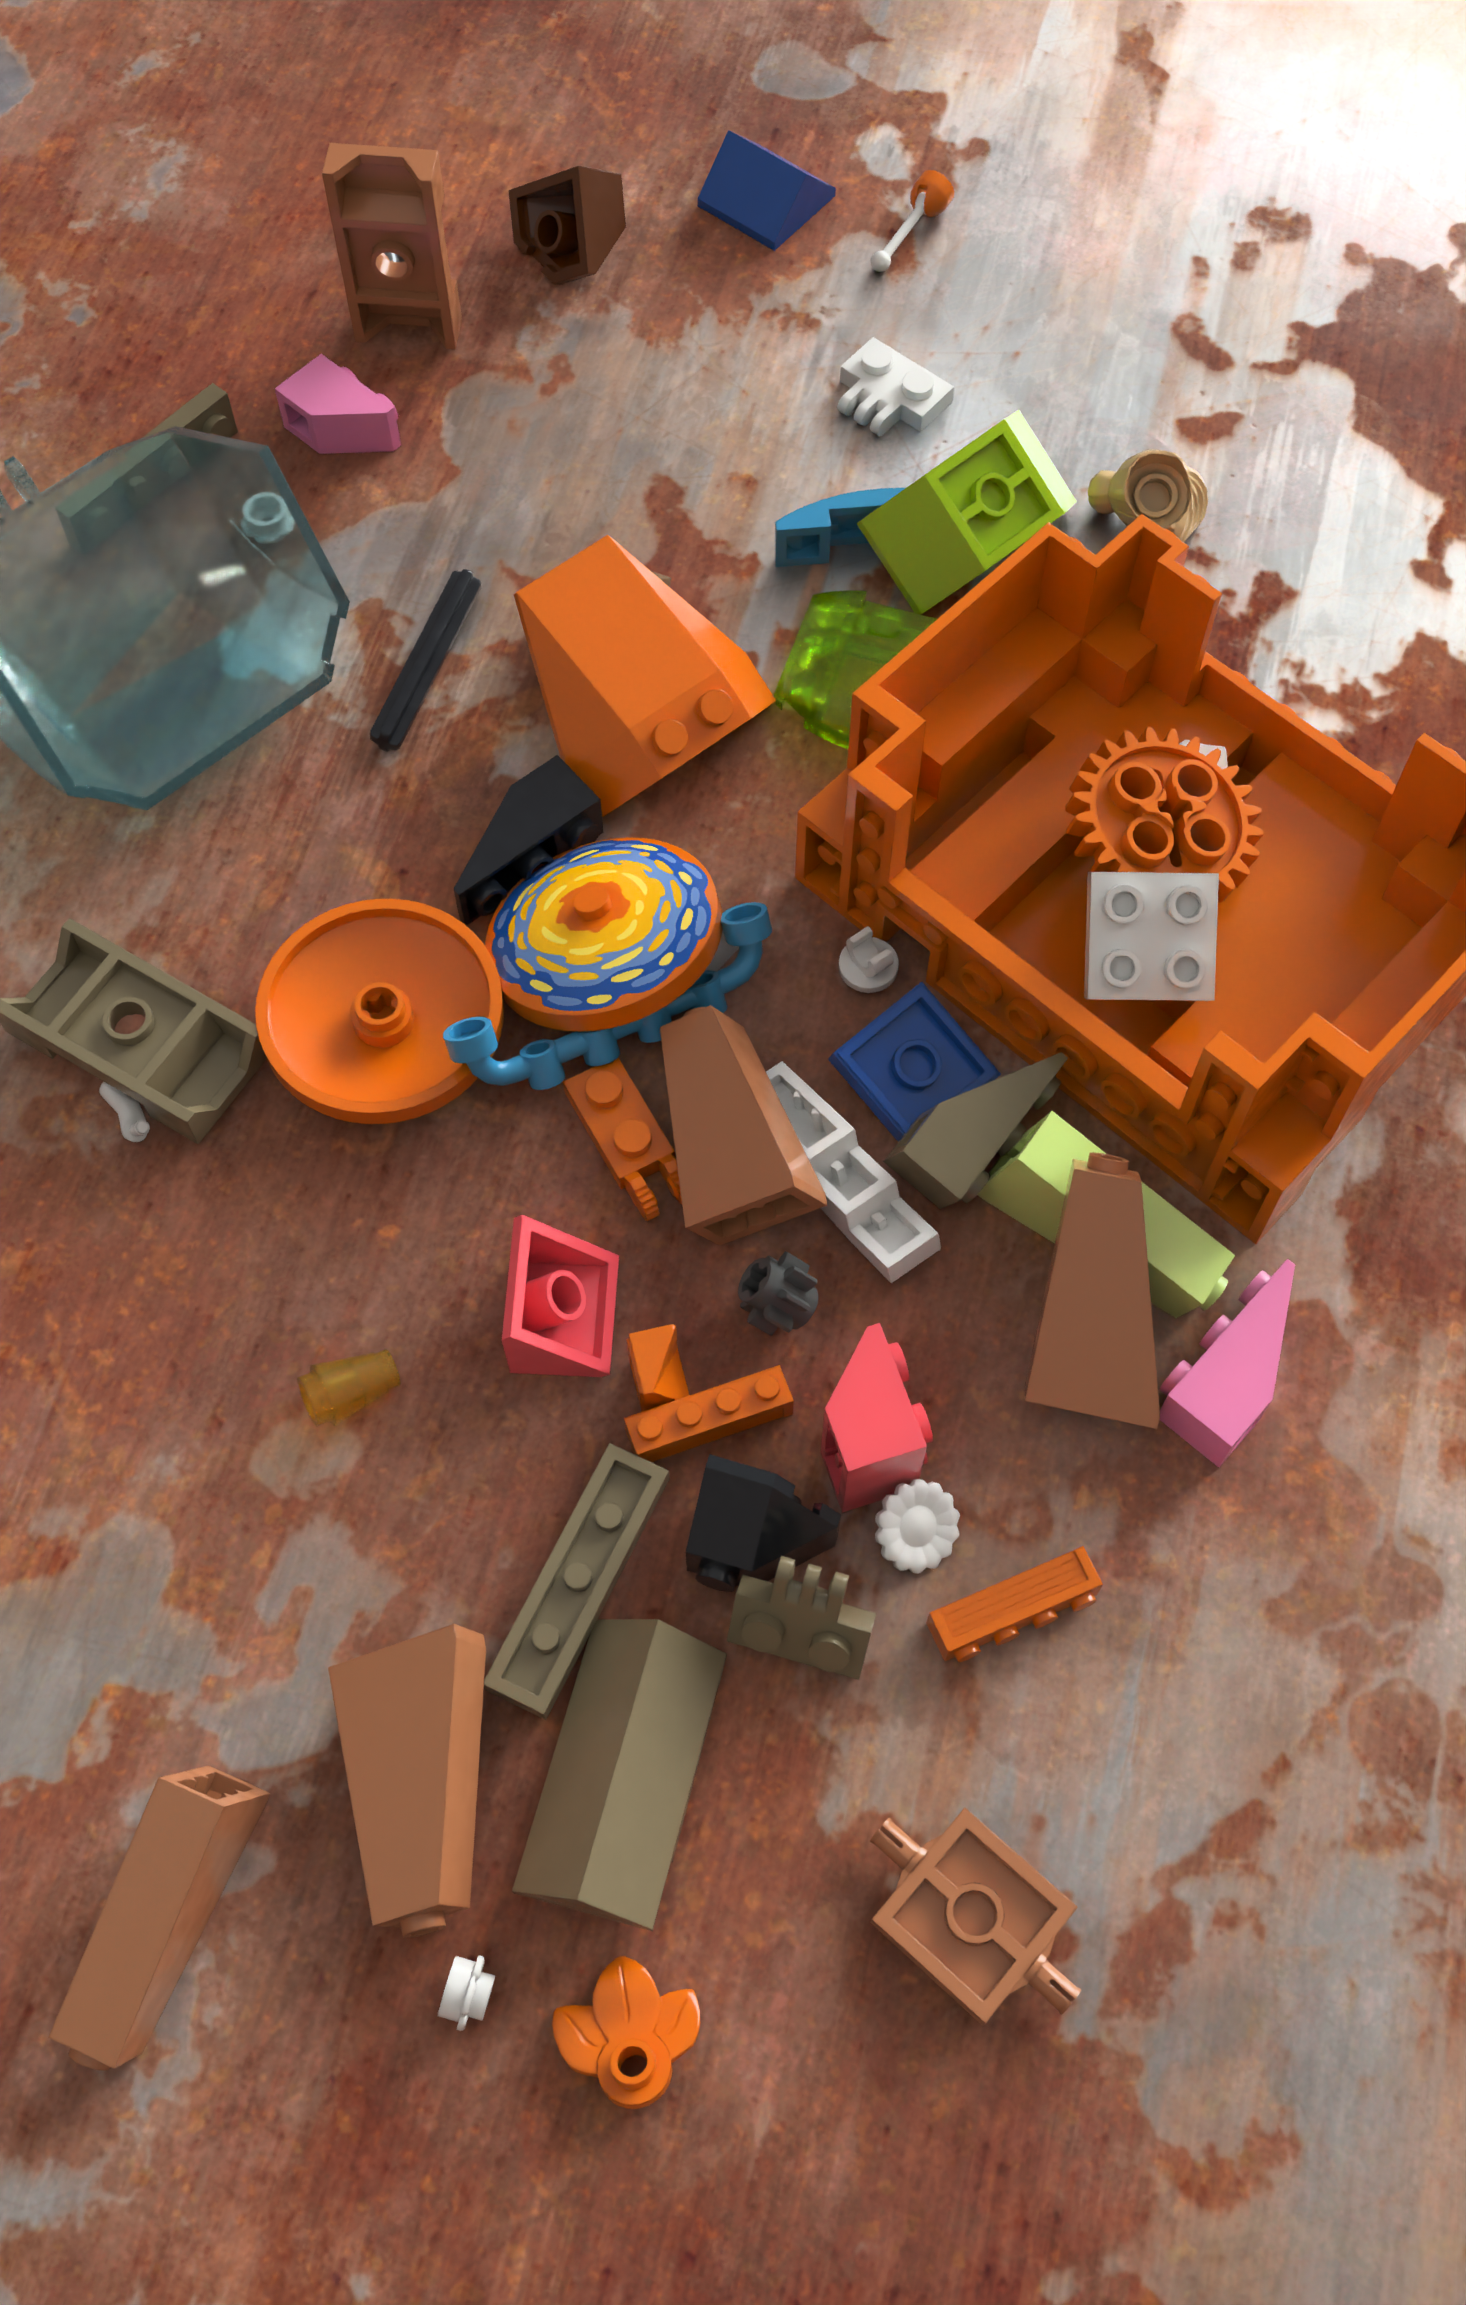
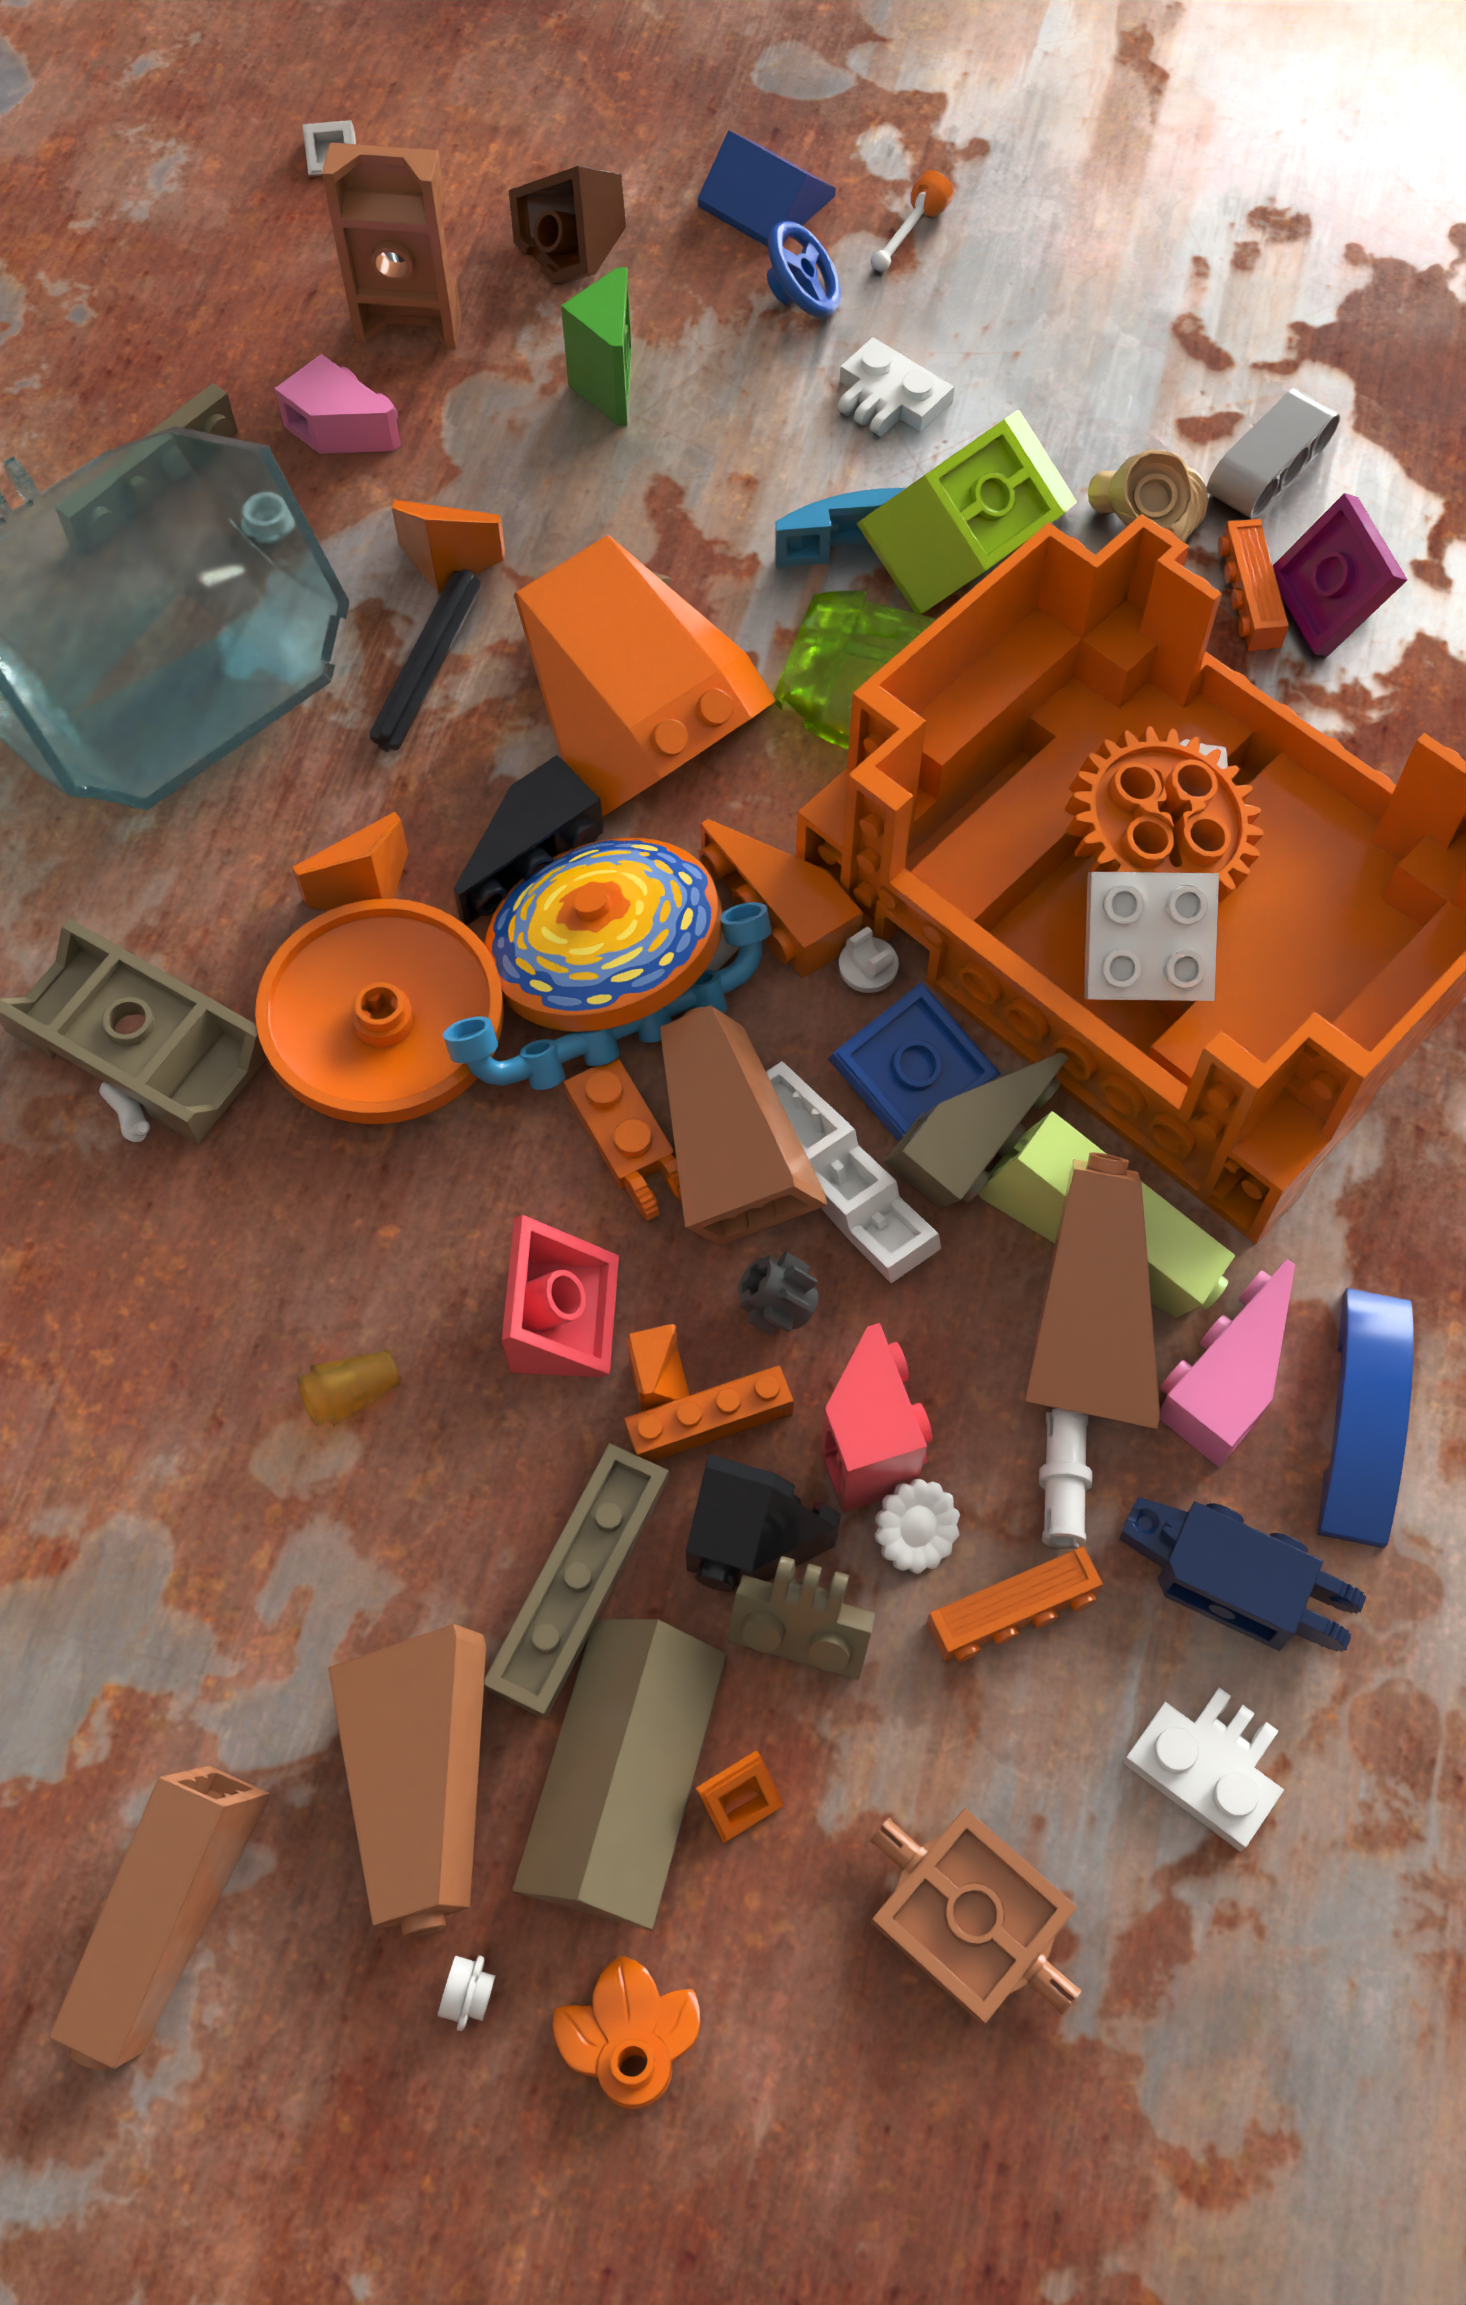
none -> orange slope [292,812,409,911]
none -> white slope [302,120,356,177]
none -> orange slope [392,500,506,594]
none -> bright green slope [561,267,632,425]
none -> orange slope [696,1750,784,1843]
none -> orange slope [698,819,863,979]
none -> blue piece [767,221,841,318]
none -> white pin [1039,1408,1092,1549]
none -> dark blue hinge [1119,1497,1366,1652]
none -> white hinge [1122,1687,1284,1852]
none -> light grey beam [1207,388,1340,519]
none -> orange piece [1218,519,1289,651]
none -> magenta tile [1273,493,1407,657]
none -> blue slope [1317,1288,1413,1548]

